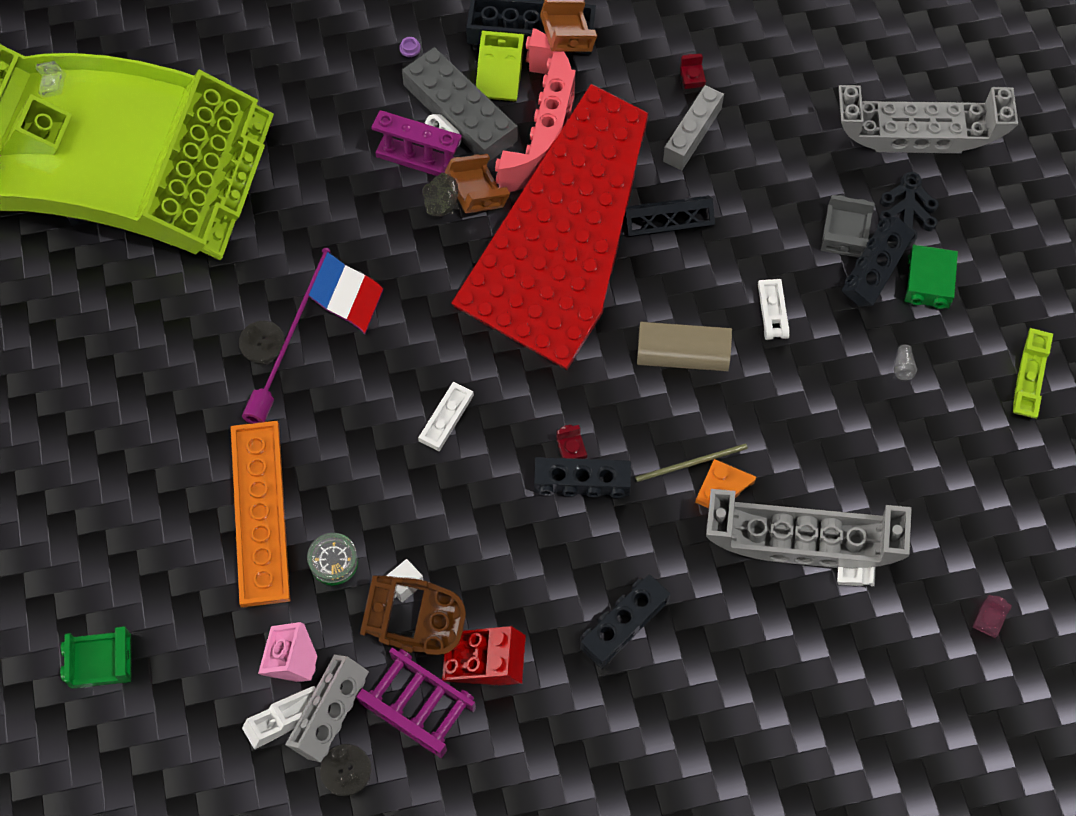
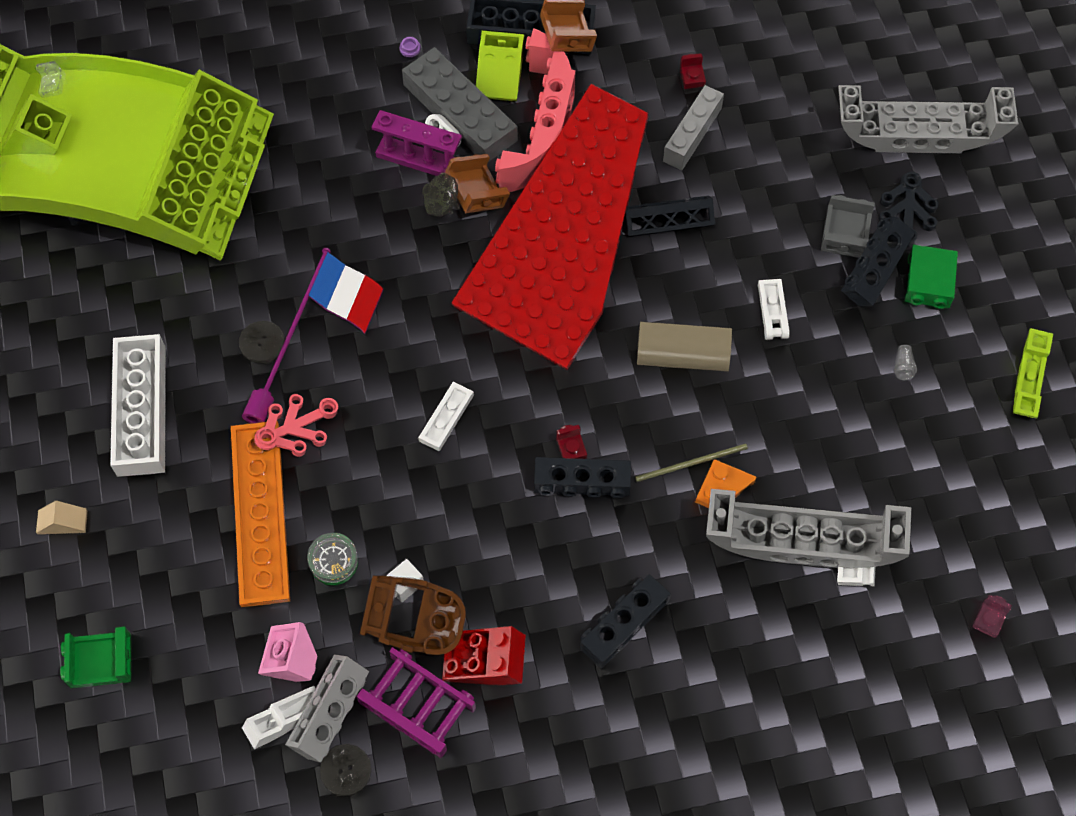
none -> tan slope [36,501,87,534]
none -> white brick [111,334,166,477]
none -> coral plant [254,394,338,457]

